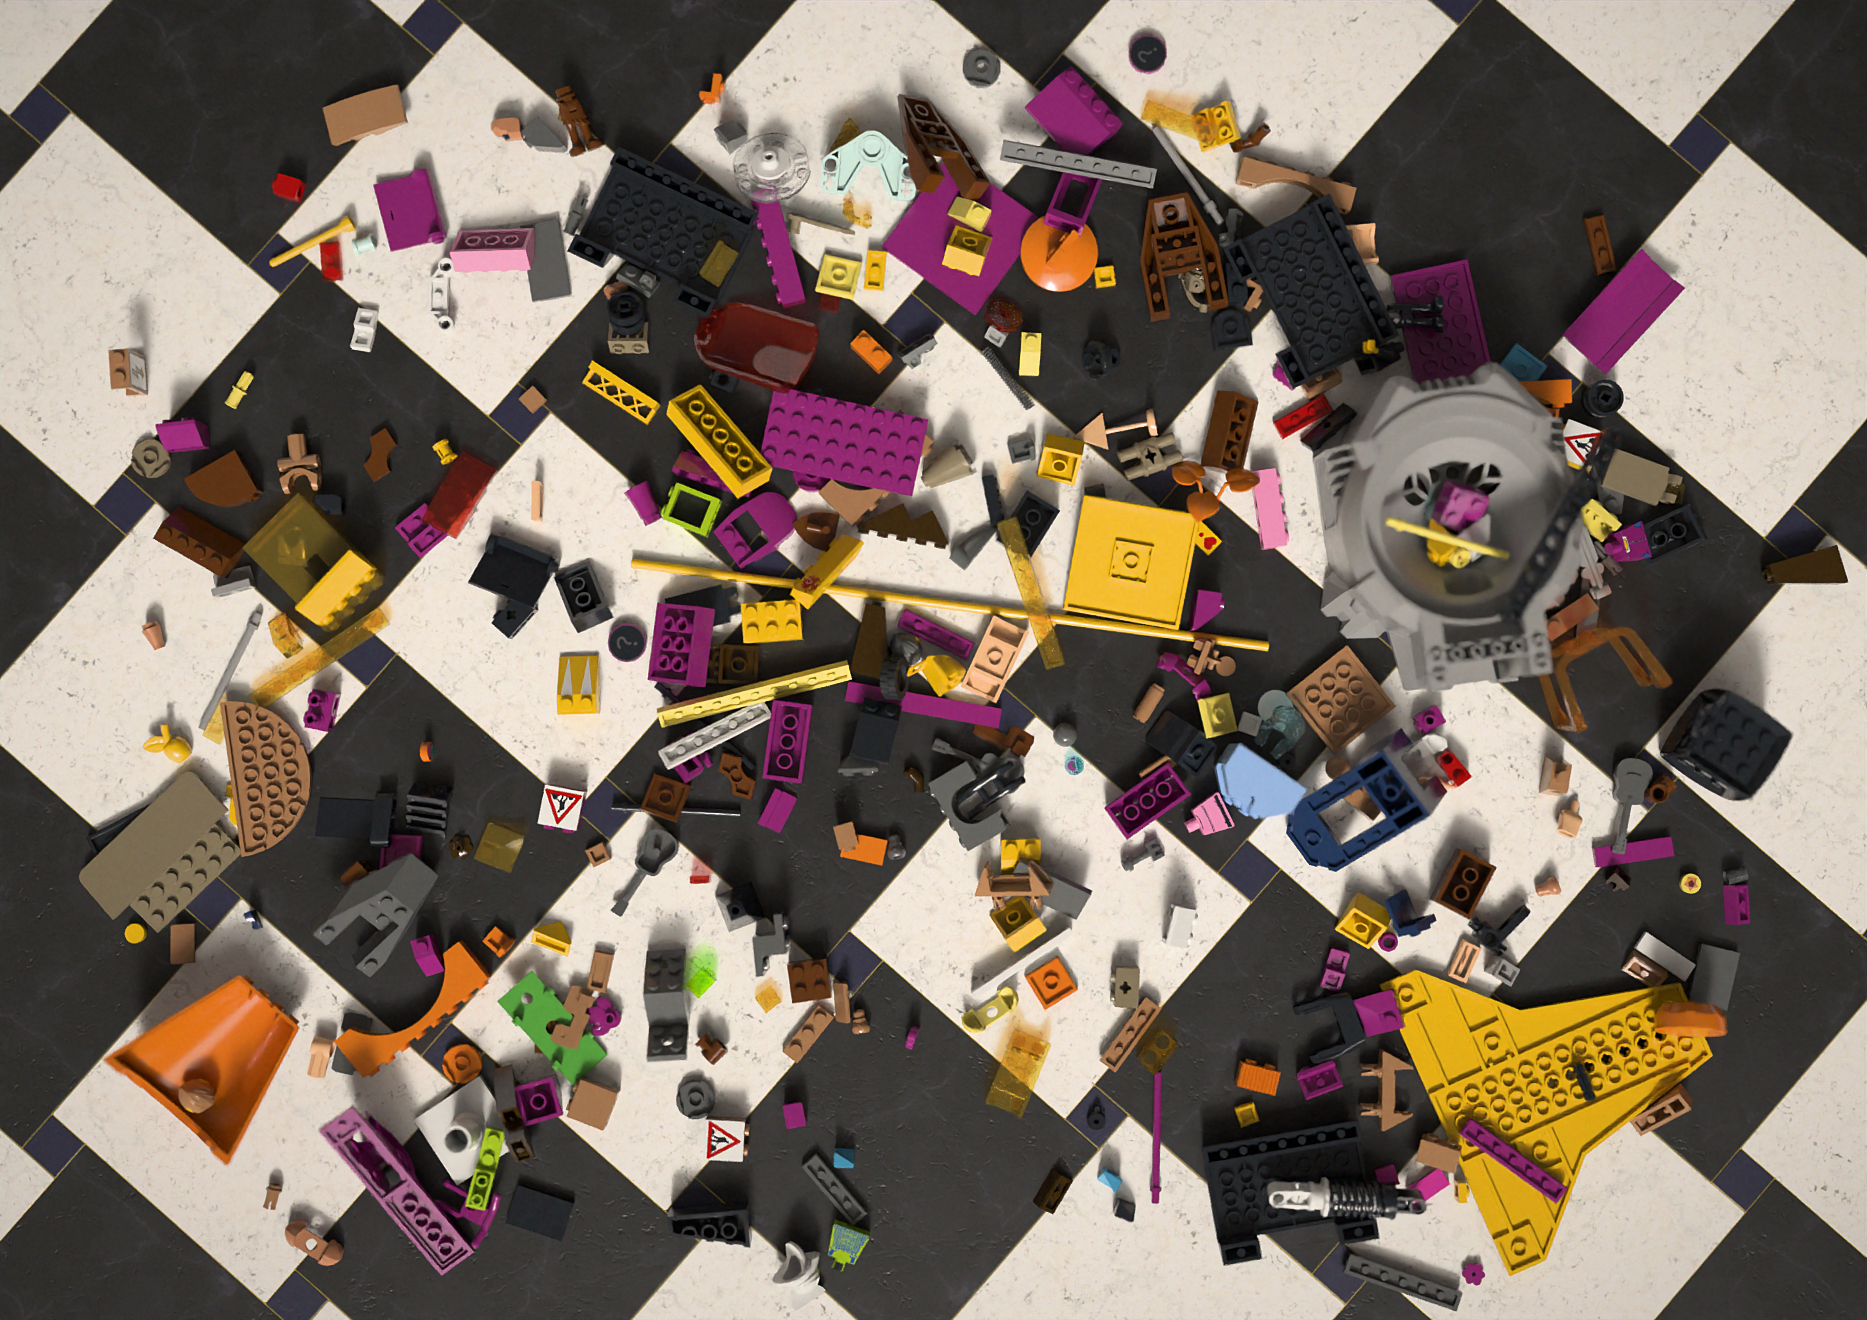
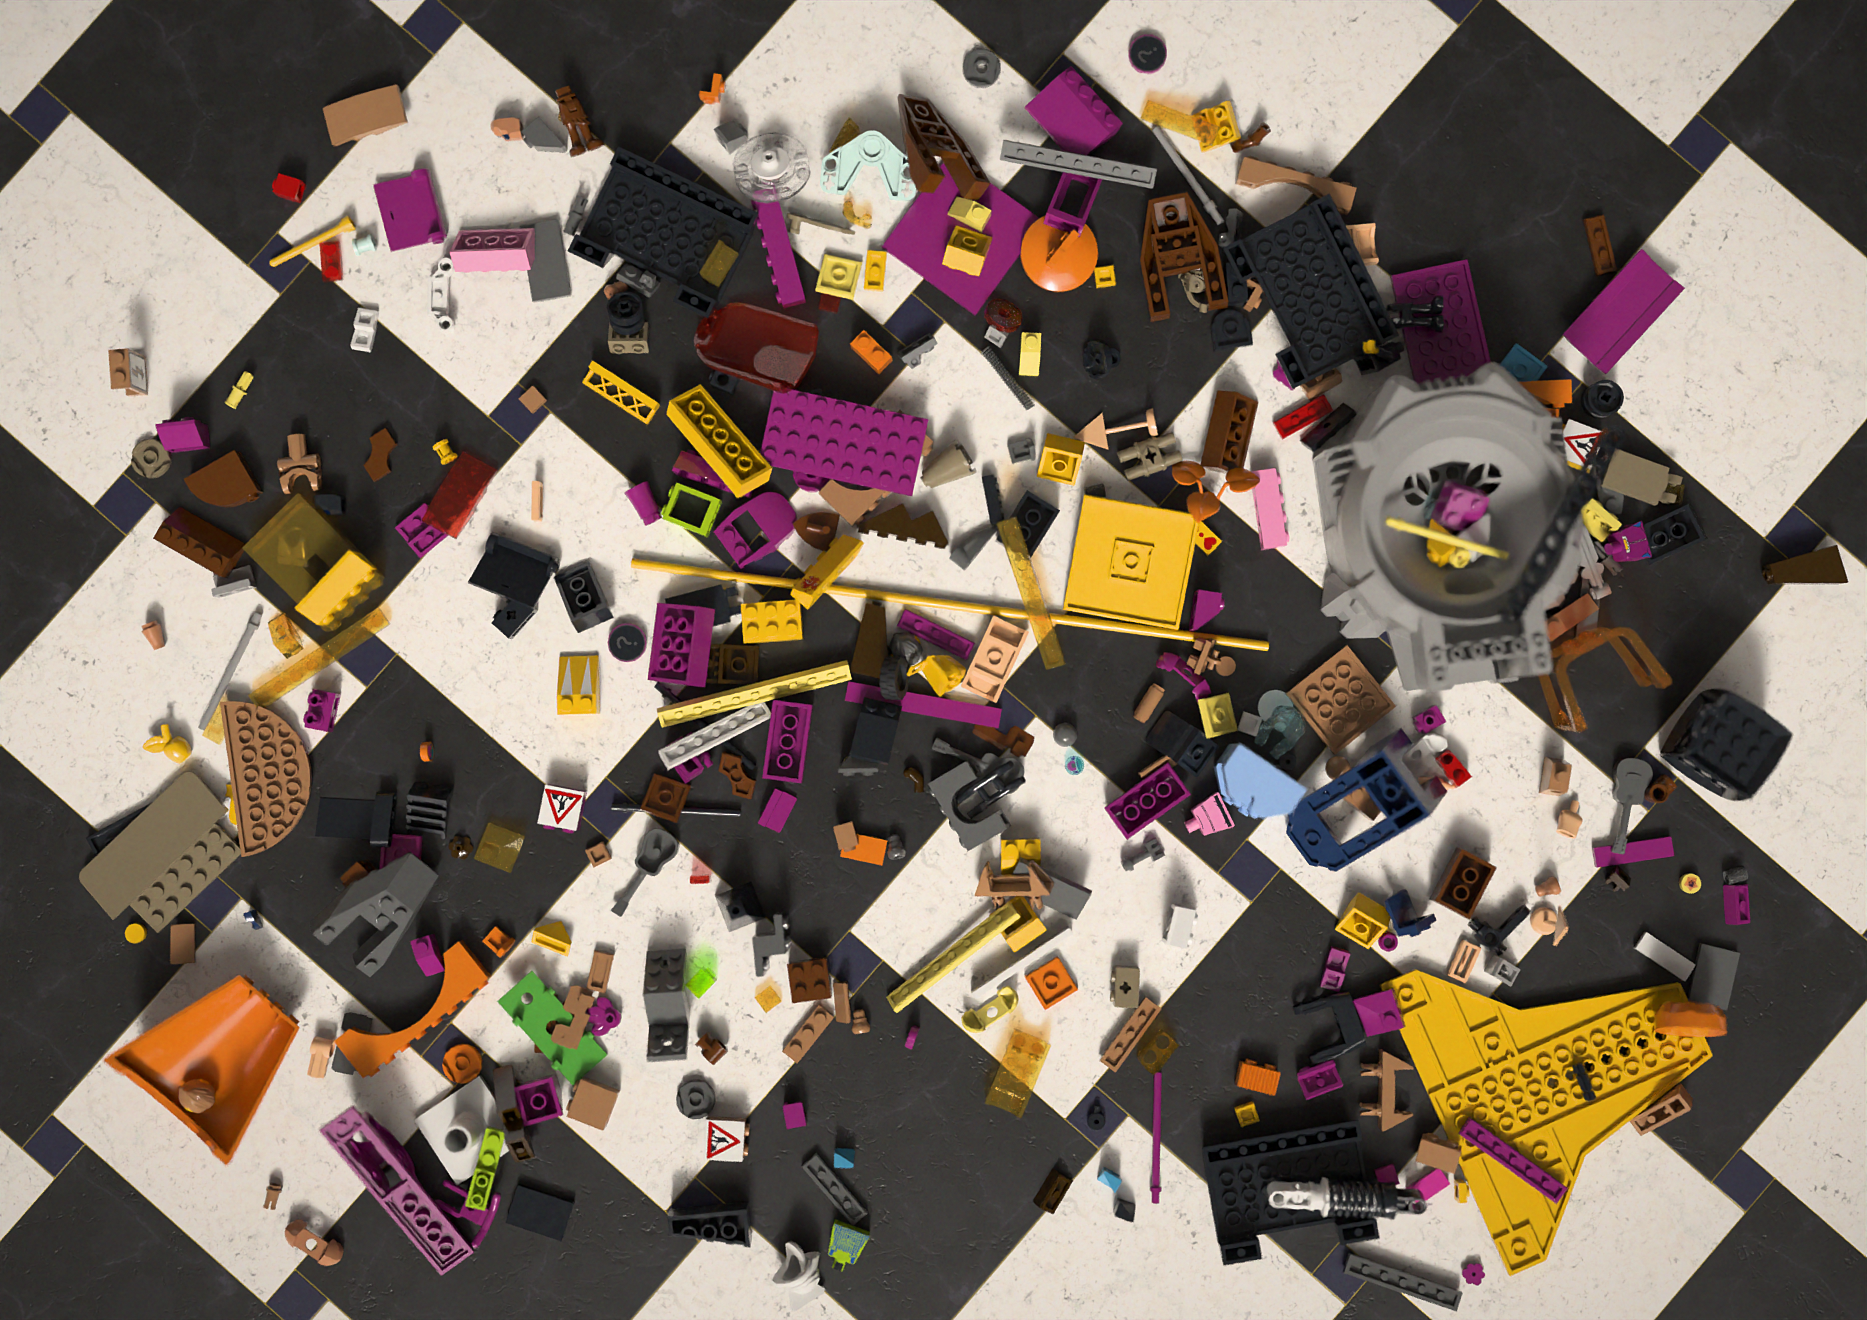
medium nougat slope [1622,950,1667,987] -> none
none -> light yellow tile [887,901,1021,1013]
none -> light nougat piece [1530,905,1568,945]

